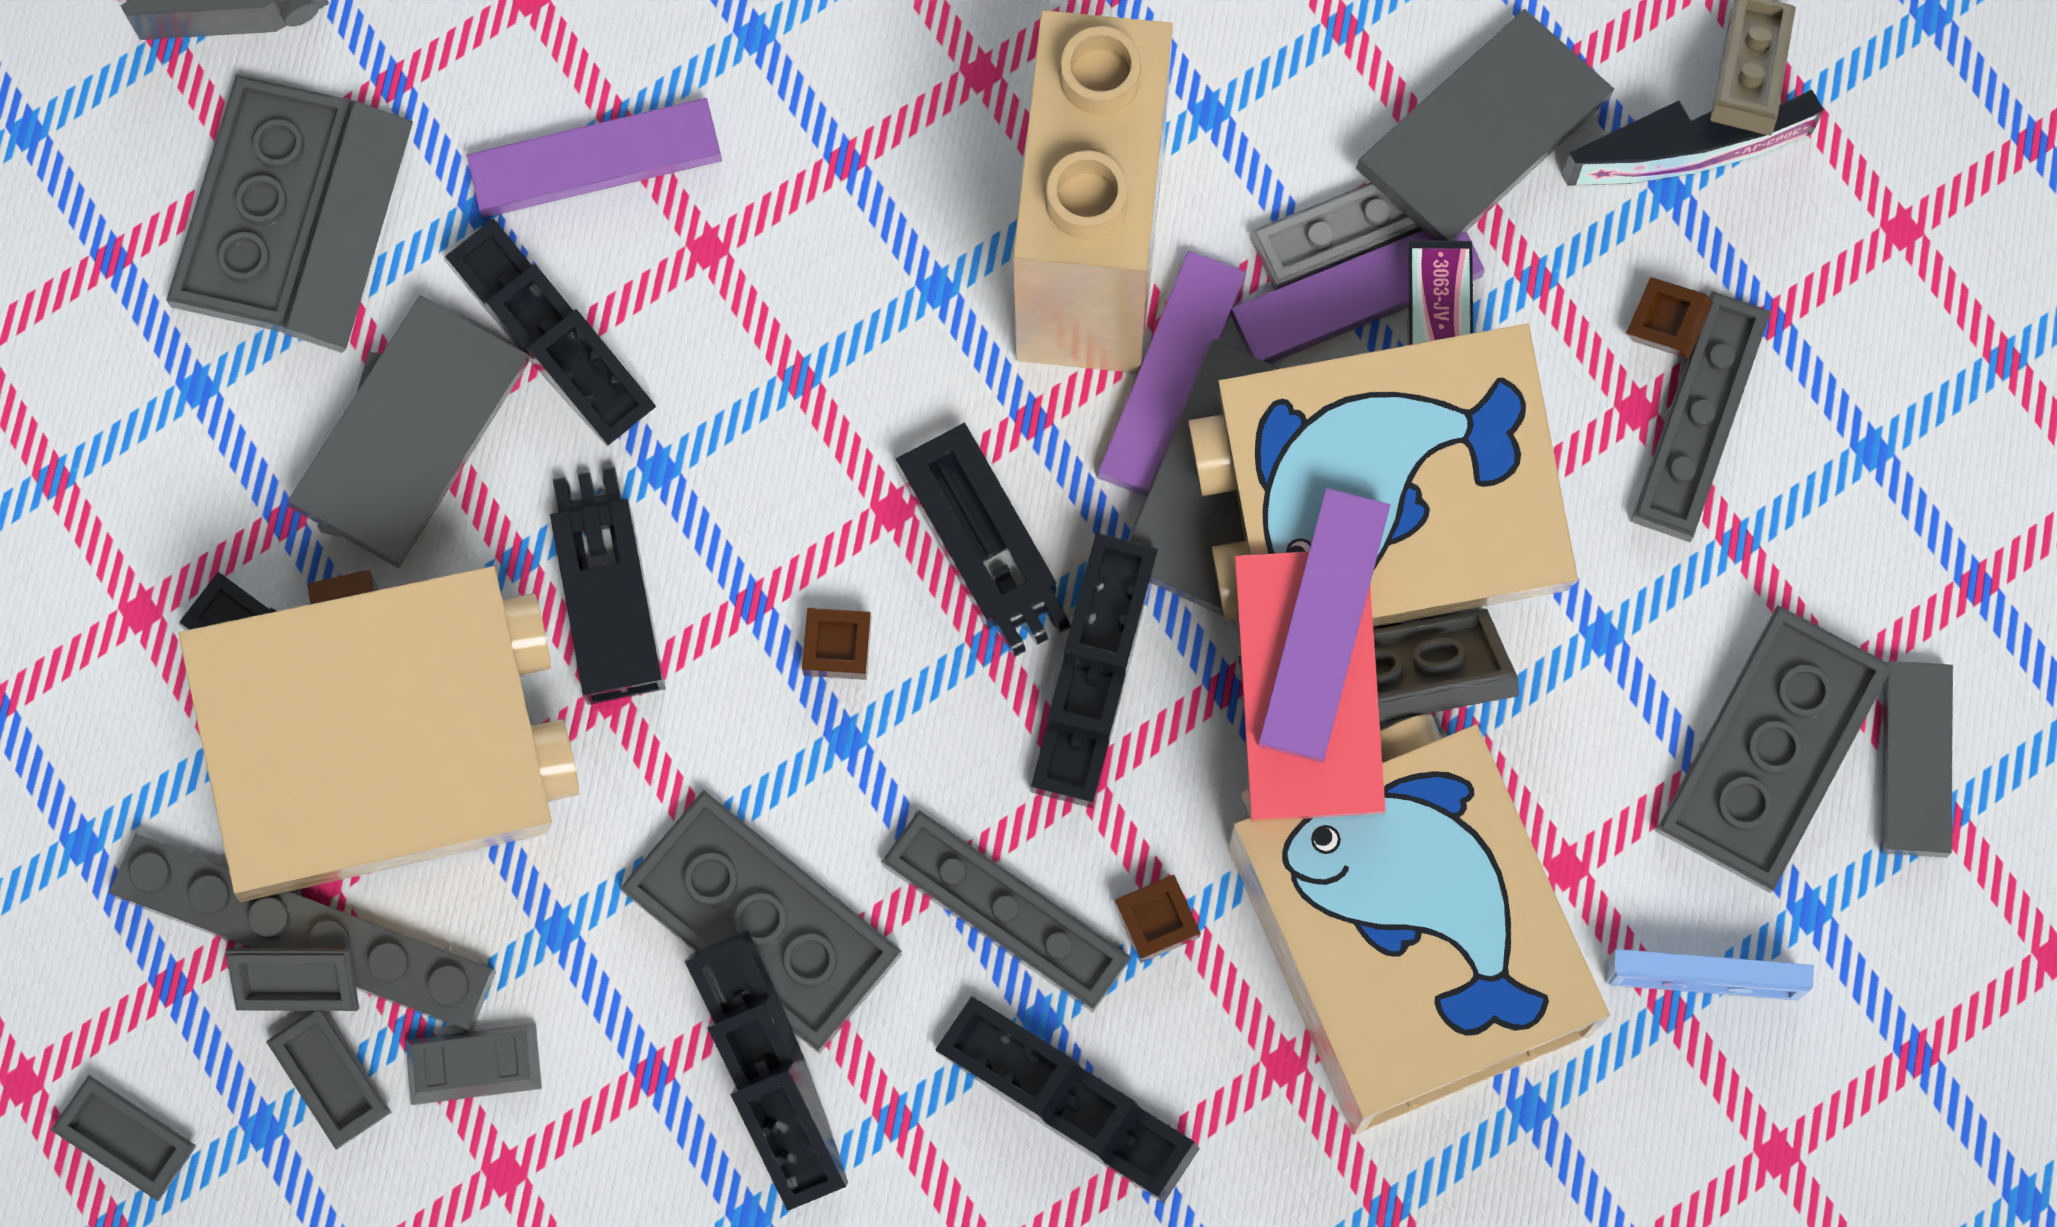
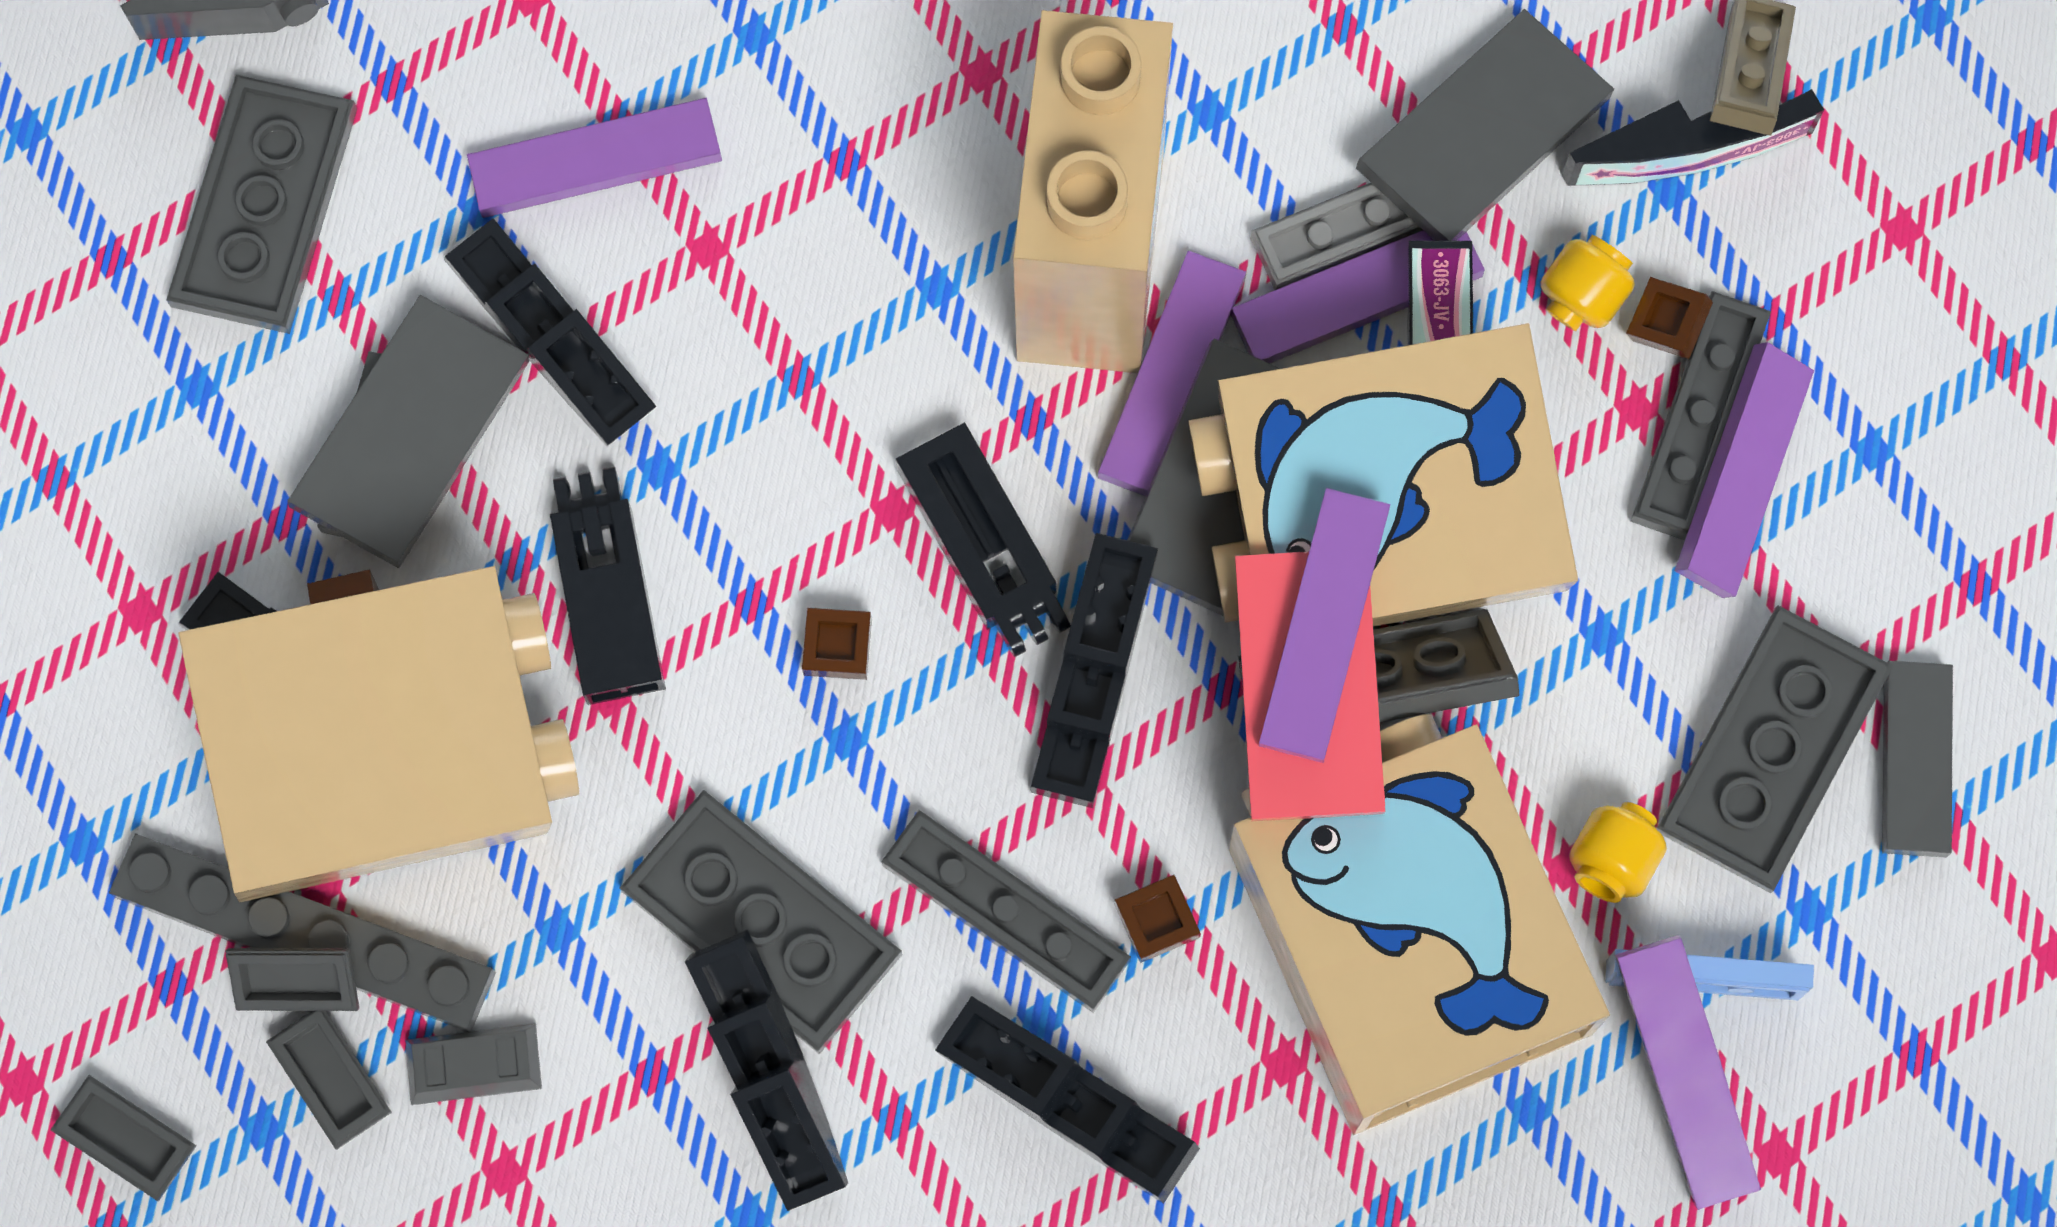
dark grey tile [283,100,413,353] -> none
none -> yellow head [1540,235,1635,332]
none -> yellow head [1569,802,1667,903]
none -> medium lavender tile [1615,935,1761,1210]
none -> medium lavender tile [1674,342,1814,598]

